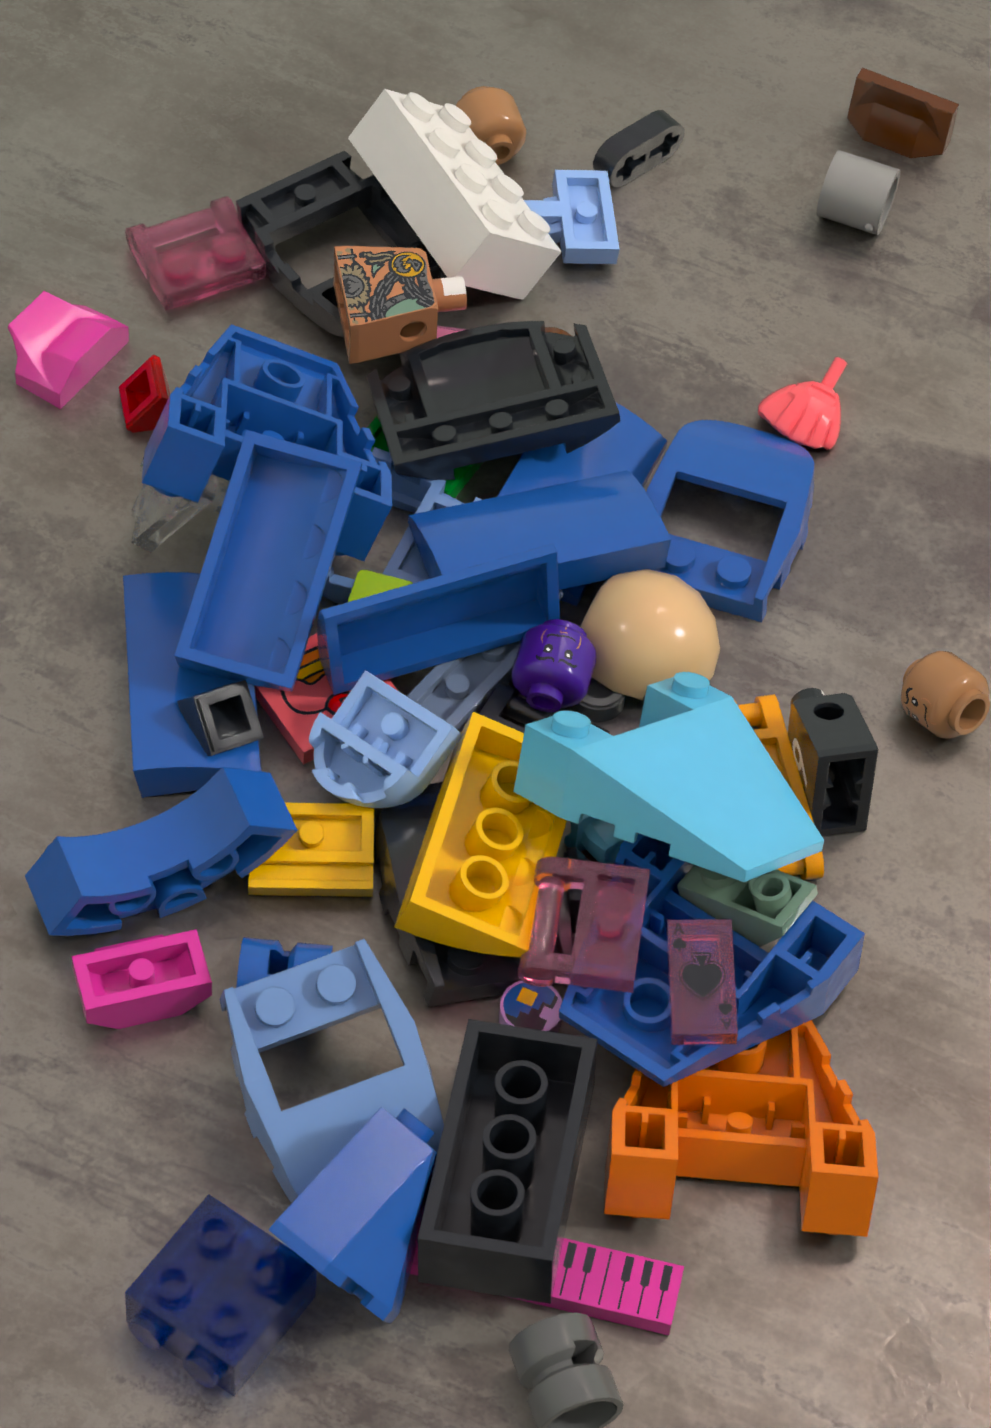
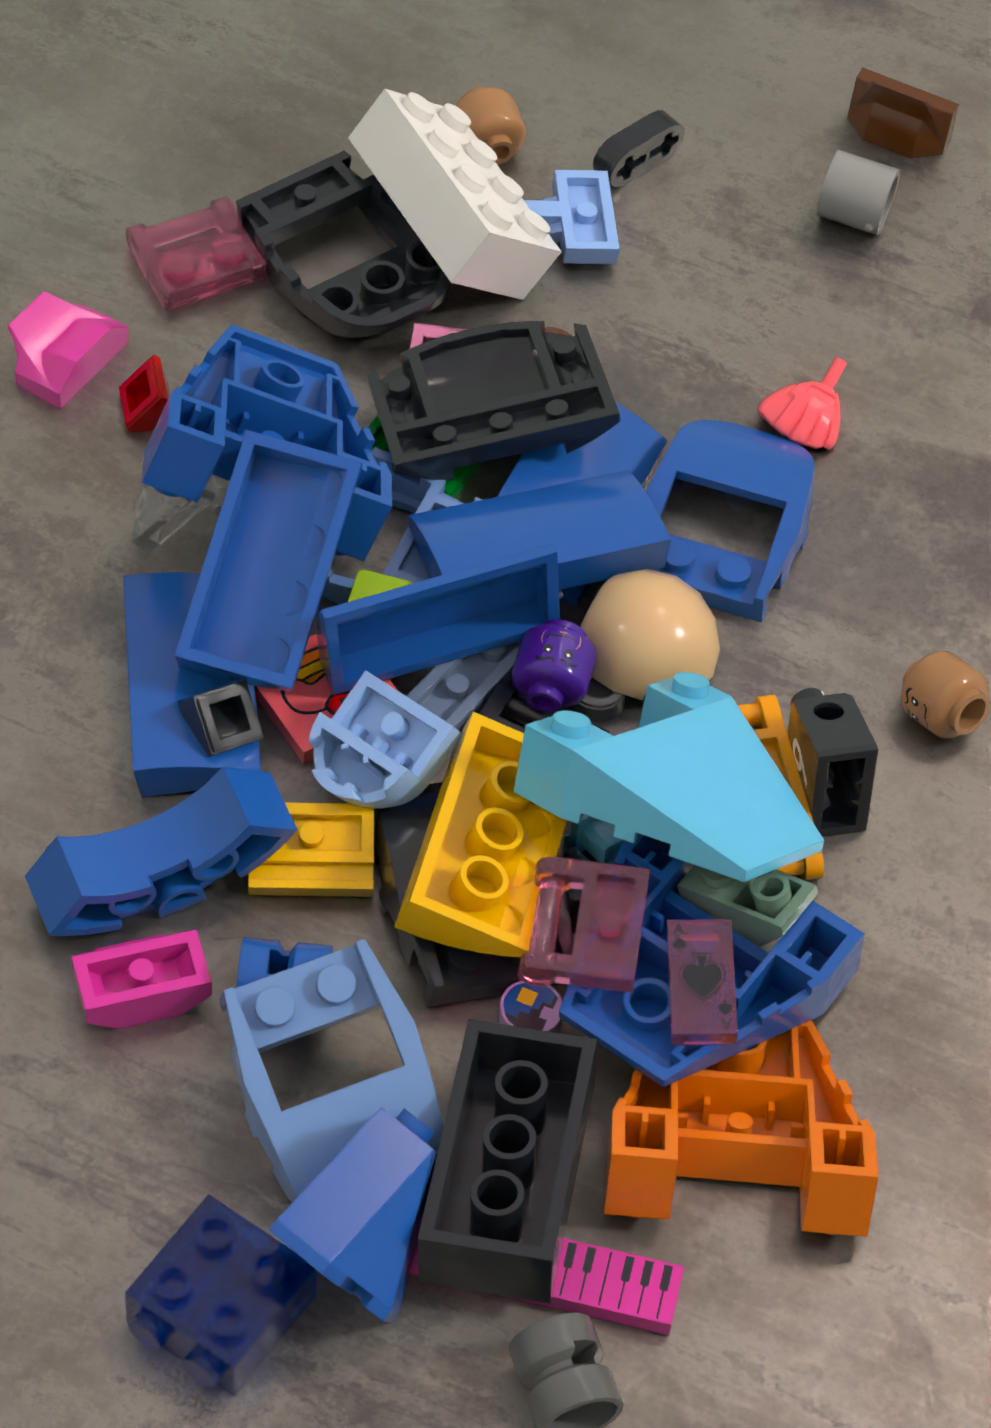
torso [333,246,467,364] -> none

